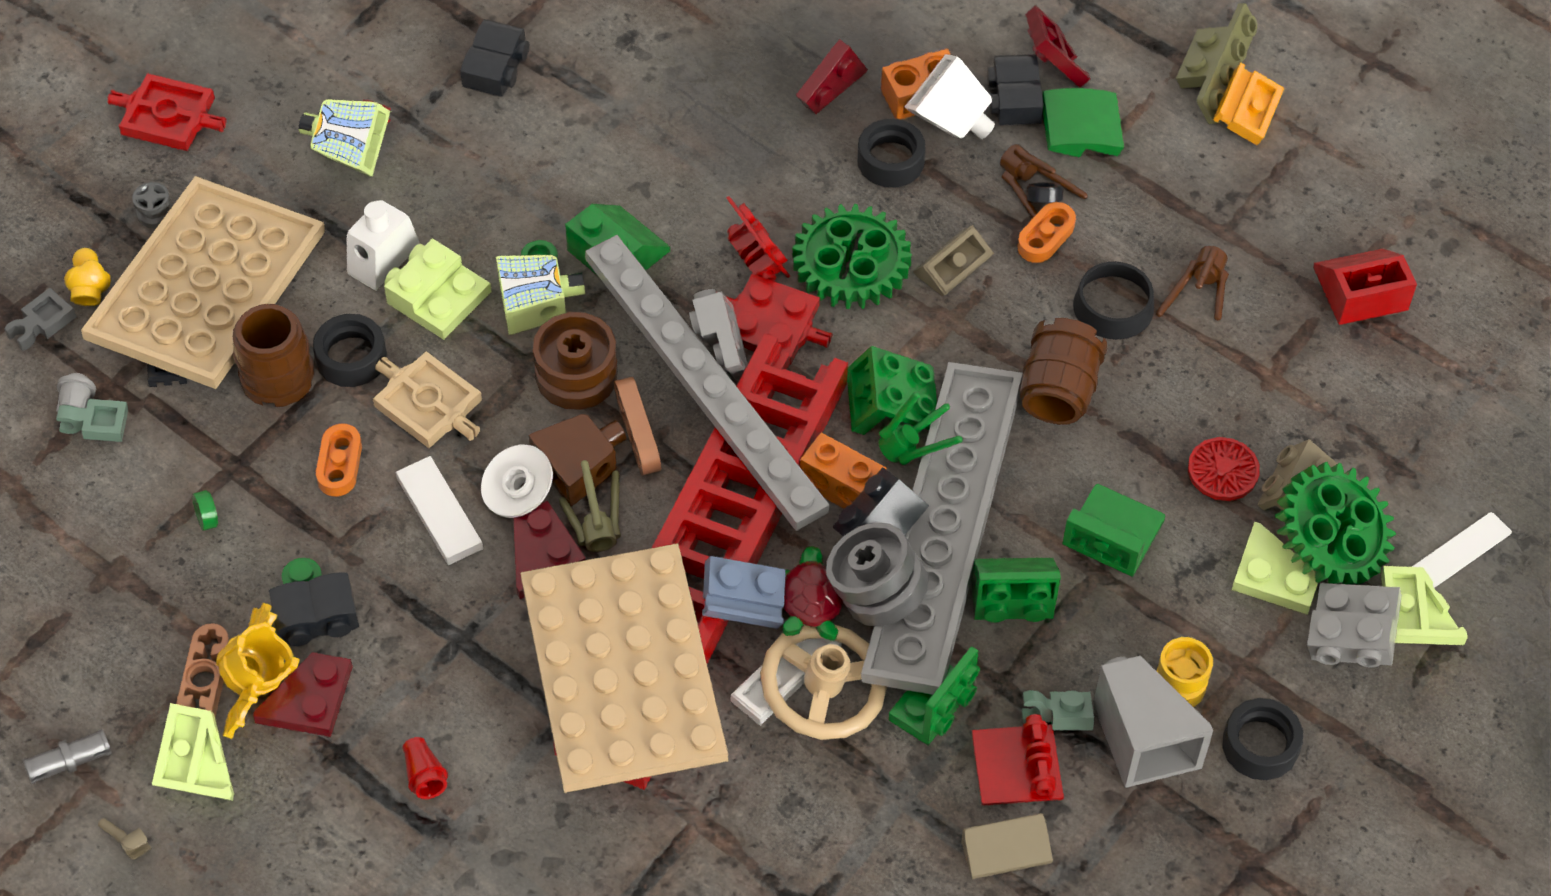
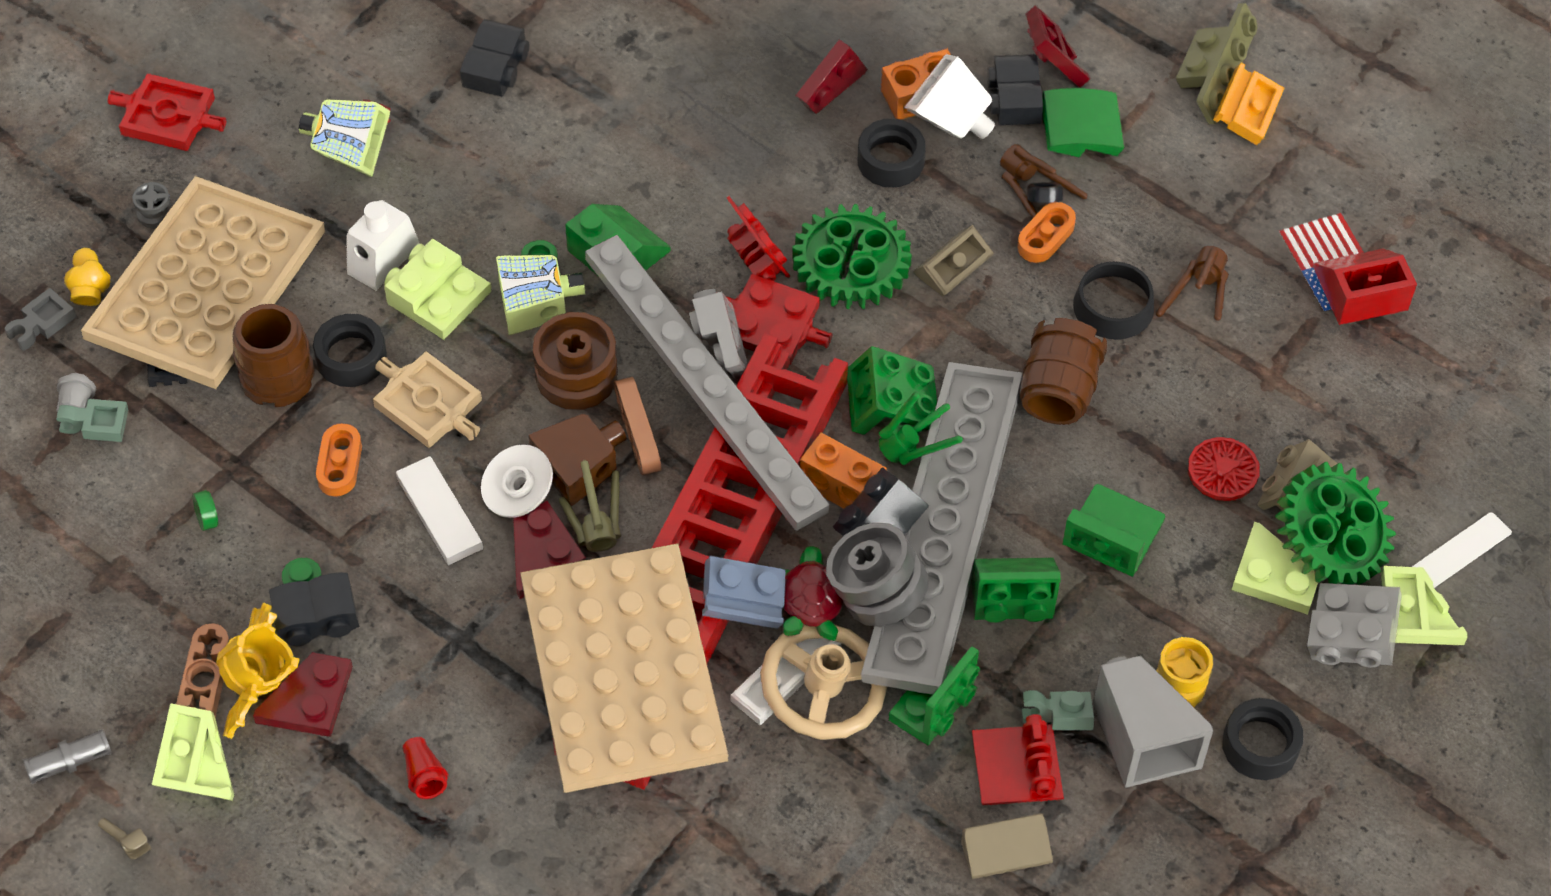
none -> sticker [1279,213,1364,311]

